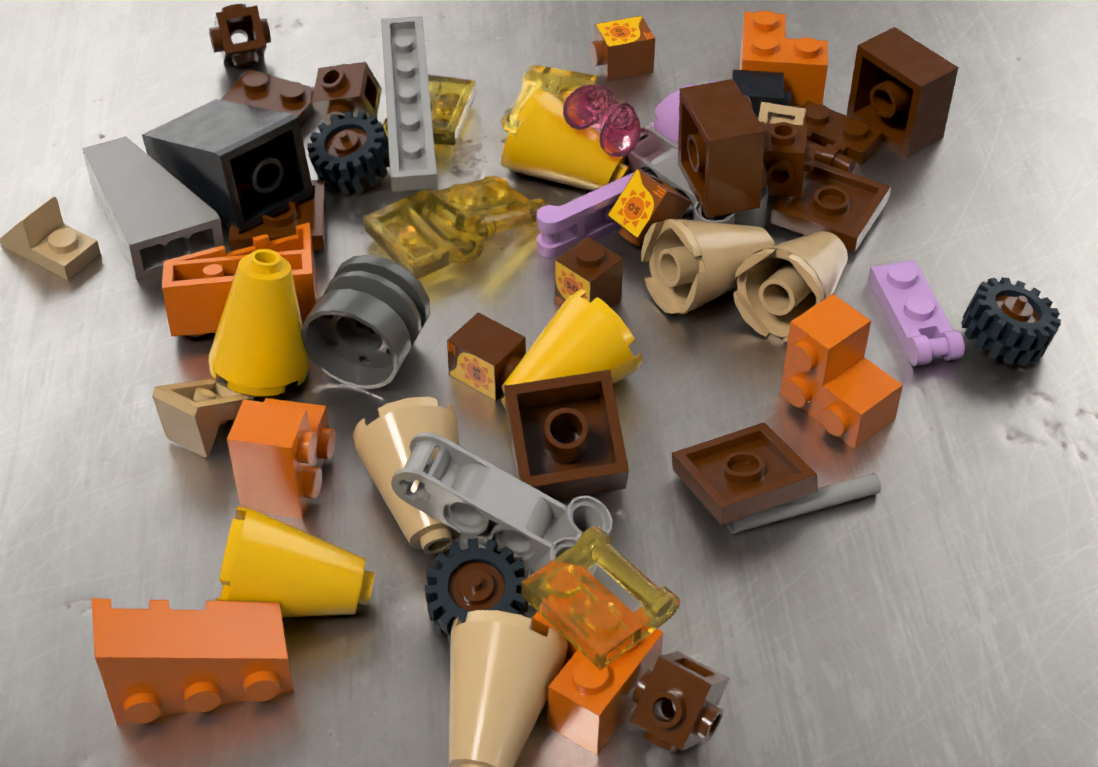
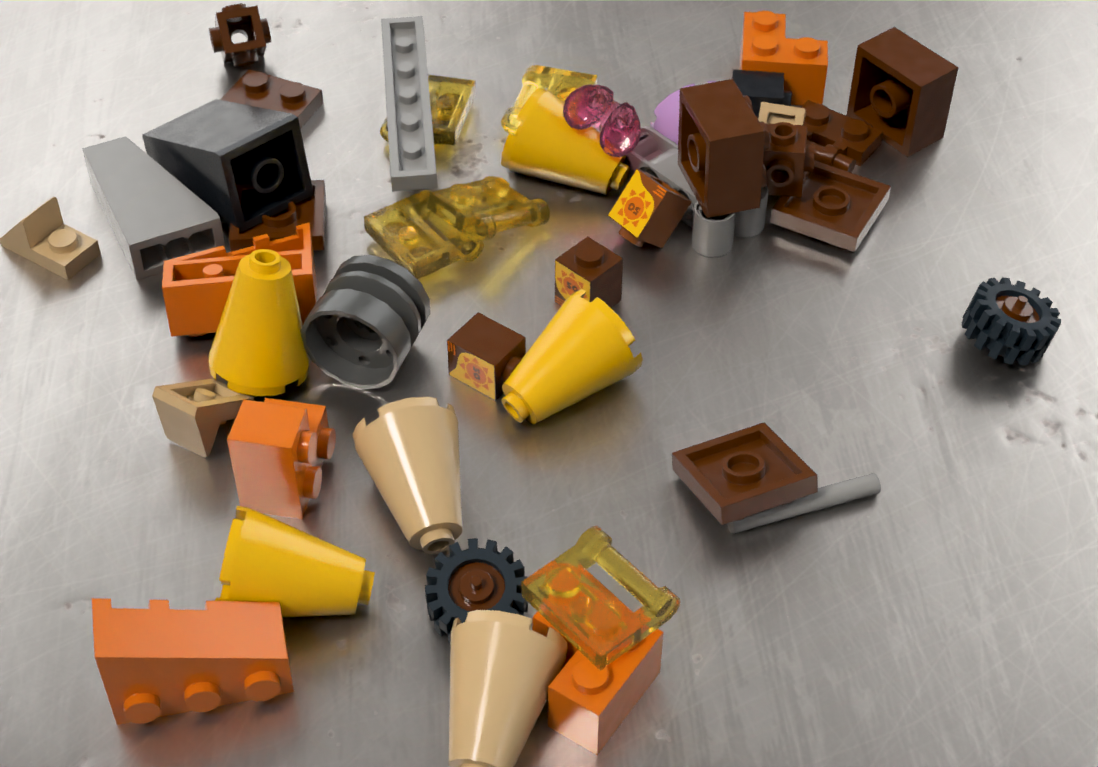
black wheel [307,111,390,194] -> none
reddish brown brick [310,62,382,125] -> none
light grey piece [391,432,613,604] -> none
reddish brown brick [504,370,629,500] -> none
lavender plate [537,169,641,258] -> none
dark orange brick [589,16,656,81] -> none
reddish brown brick [630,651,730,752] -> none
tan cone [641,219,775,314] -> none
tan cone [734,231,848,342] -> none
orange brick [780,294,903,449] -> none
lavender plate [868,260,965,366] -> none

